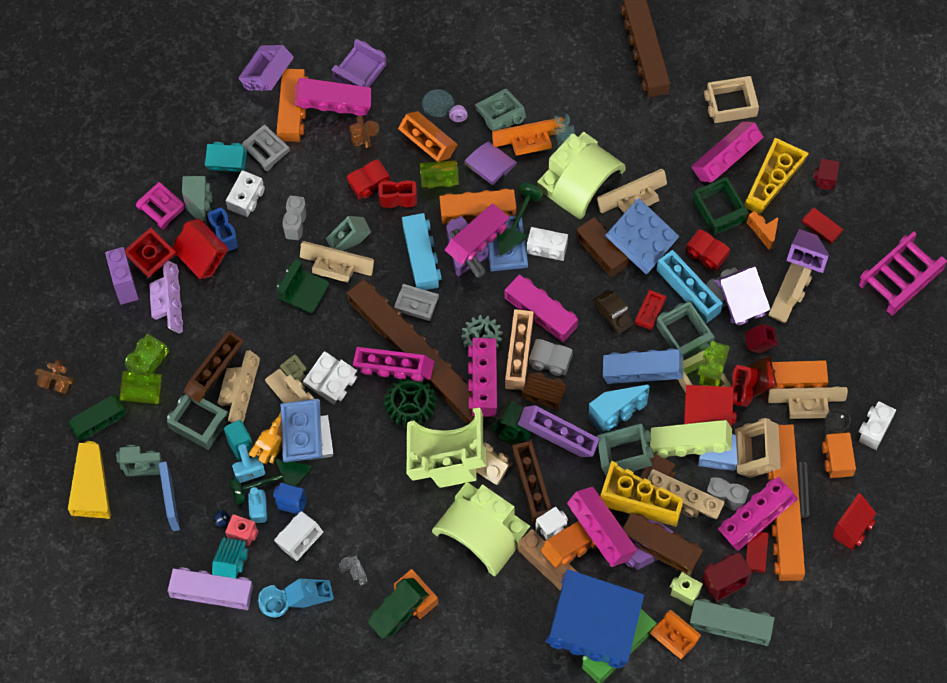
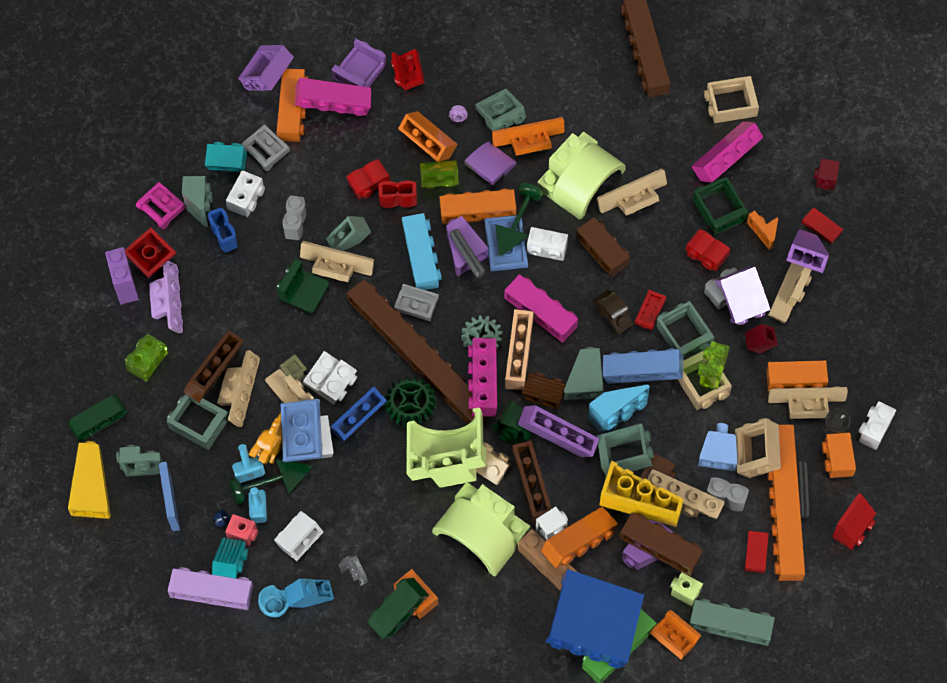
clear orange hips [35,360,74,393] -> none
clear neon green brick [120,371,162,404] -> none
red brick [172,219,229,279] -> none
teal brick [224,420,253,460] -> none
blue brick [273,483,307,515] -> none
clear orange hips [349,115,380,148] -> none
dark pink brick [353,347,434,382] -> none
clear light blue piece [422,89,454,118] -> none
dark pink brick [445,203,510,265] -> none
light grey brick [529,339,573,376] -> none
clear light blue plate [554,113,575,147] -> none
dark pink brick [567,487,637,567] -> none
medium blue plate [605,198,679,274] -> none
yellowish green brick [650,420,732,458] -> none
medium azure brick [657,250,723,324] -> none
red brick [684,385,737,428] -> none
dark red brick [702,552,752,603] -> none
dark pink brick [718,477,798,551] -> none
red brick [730,365,758,407] -> none
yellow wedge [744,138,809,215] -> none
clear red piece [748,356,777,397] -> none
dark pink fence [859,232,947,316] -> none
none -> blue brick [329,386,387,442]
none -> red bracket [391,49,425,91]
none -> sand green slope [564,347,603,400]

